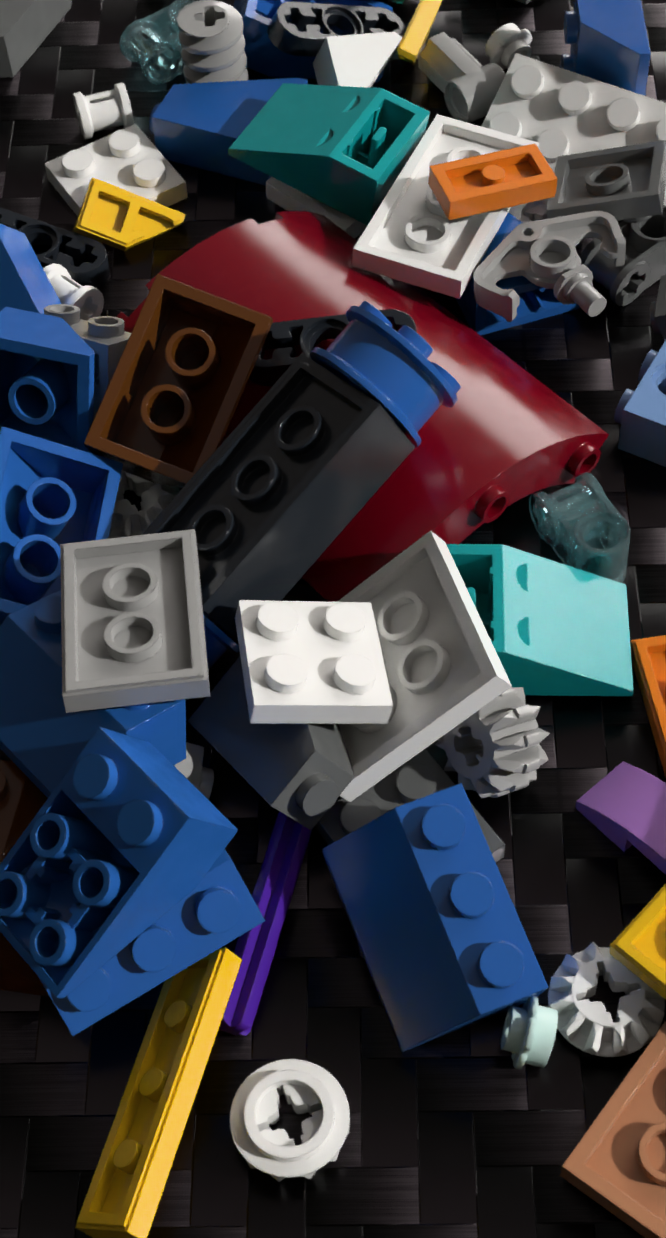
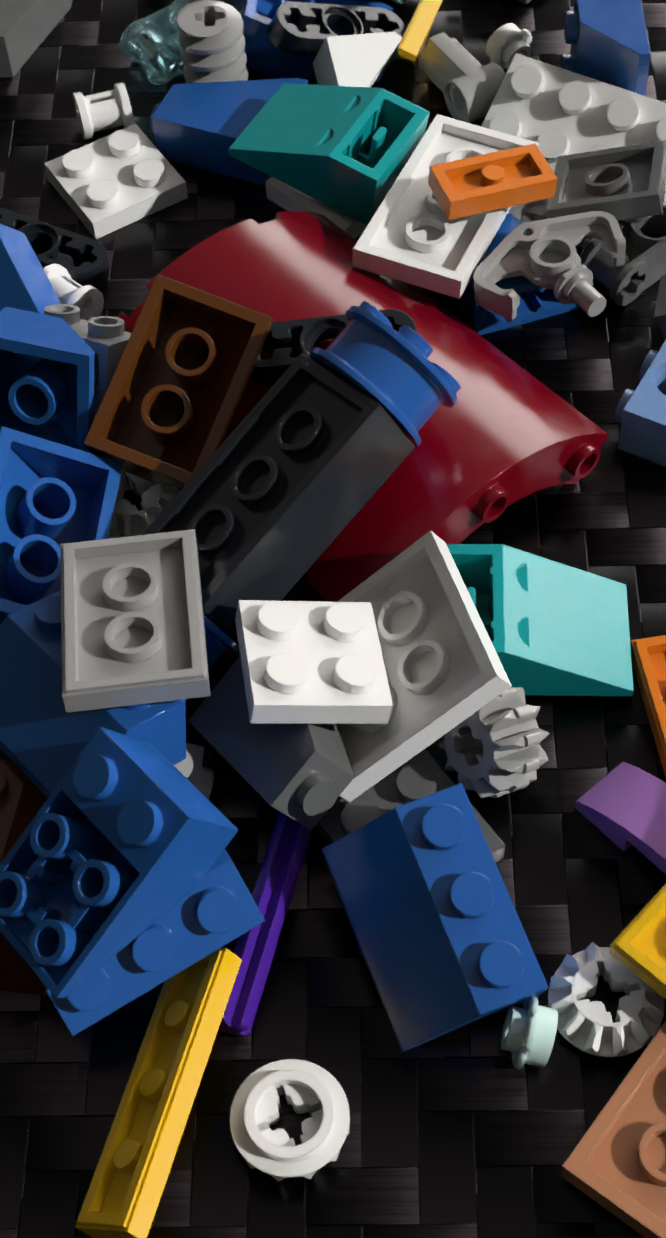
yellow tile [73,177,186,251] -> none
clear light blue piece [528,472,631,583] -> none

